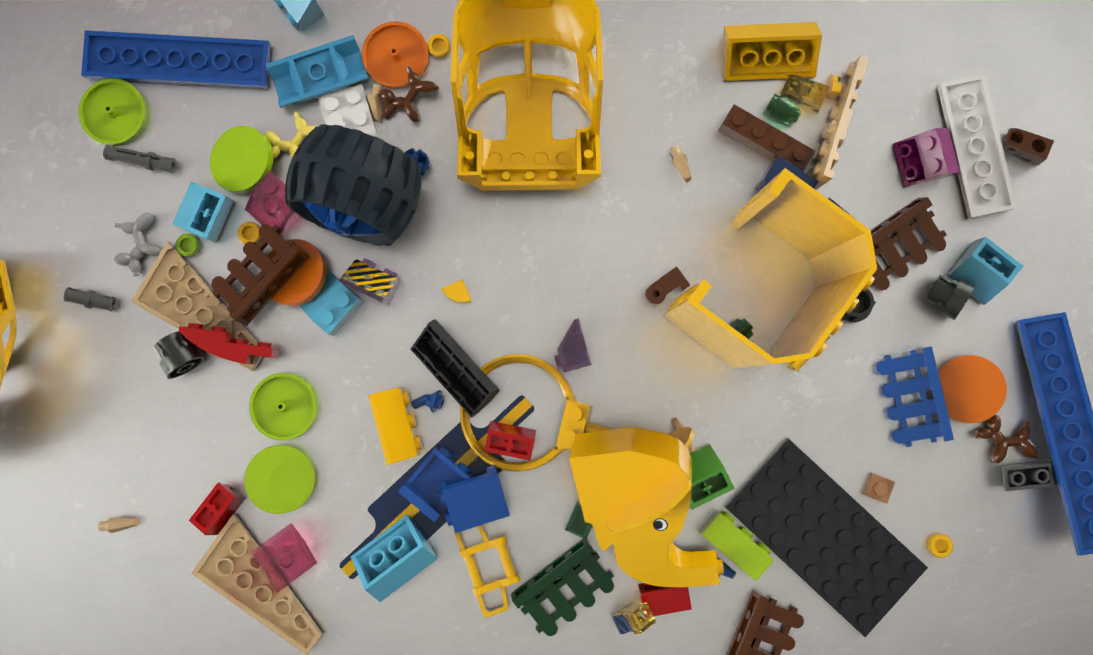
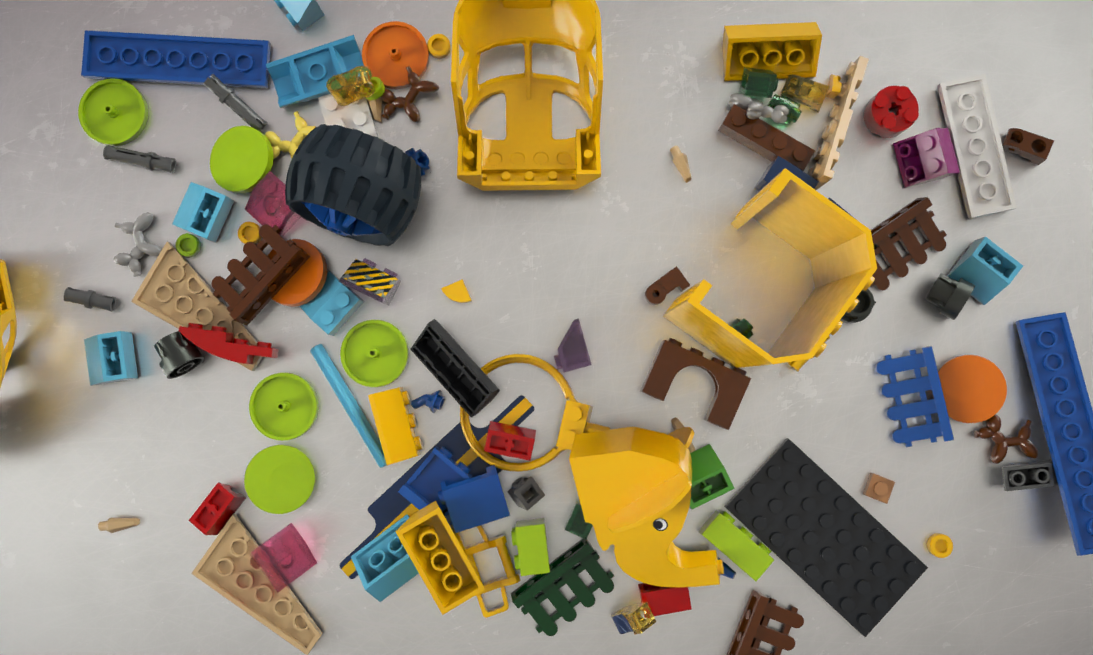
none -> medium azure slope [84,331,138,386]
none -> dark grey pin [204,74,268,131]
none -> medium azure axle [310,344,386,468]
none -> clear yellow piece [326,66,375,106]
none -> lime piece [340,320,409,387]
none -> lime tile [360,77,385,100]
none -> yellow slope [395,501,485,615]
none -> dark grey brick [507,476,545,511]
none -> lime brick [511,518,550,576]
none -> reddish brown arch [640,338,751,430]
none -> light grey piece [729,93,789,123]
none -> clear green brick [739,67,778,98]
none -> red brick [863,86,919,138]

